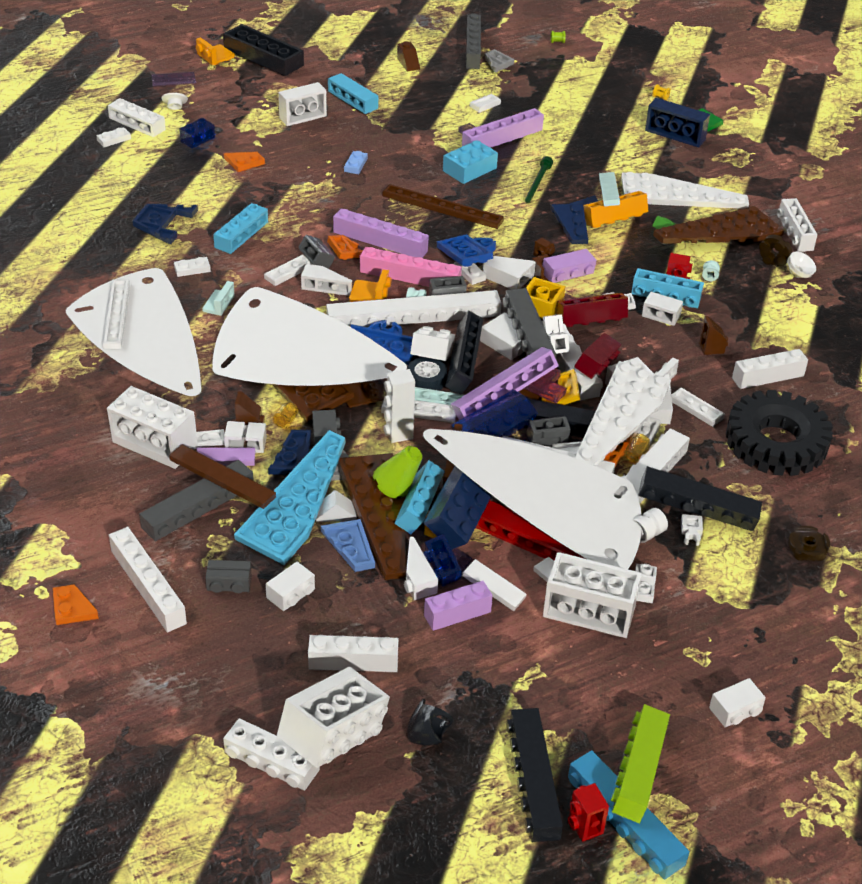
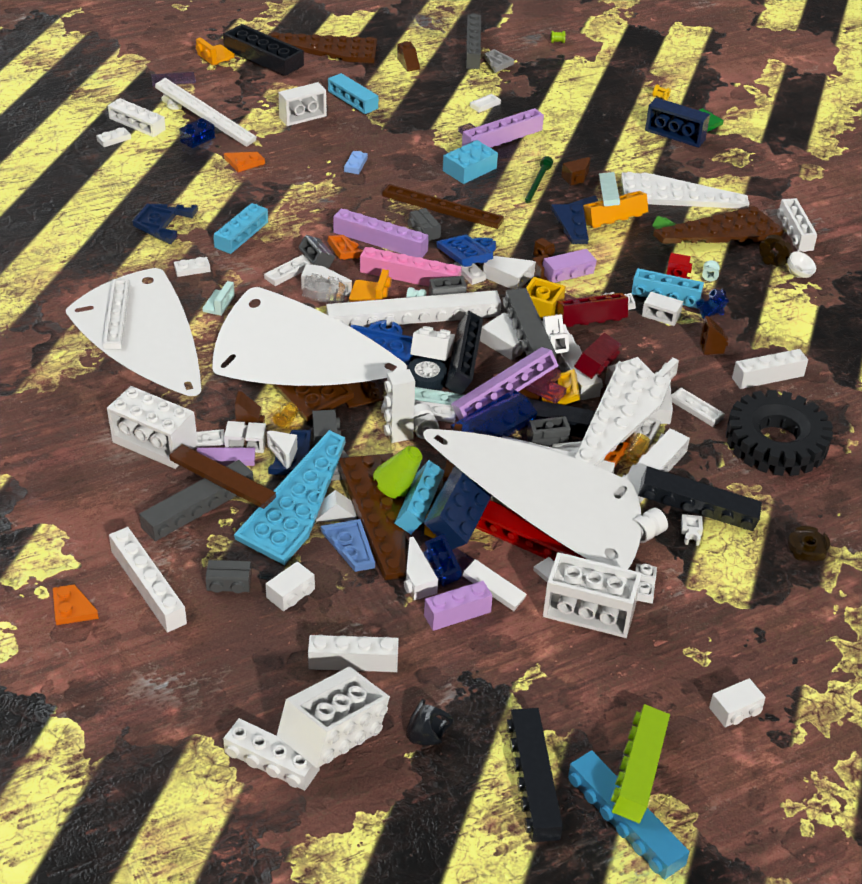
red brick [568,783,609,842] -> none
none -> white tile [155,78,257,147]
none -> white slope [267,430,297,469]
none -> reddish brown wing [268,32,377,63]
none -> clear brick [302,273,347,304]
none -> dark grey brick [408,208,441,241]
none -> white wheel [414,403,439,439]
none -> reddish brown slope [561,157,590,186]
none -> clear blue hips [696,288,729,319]

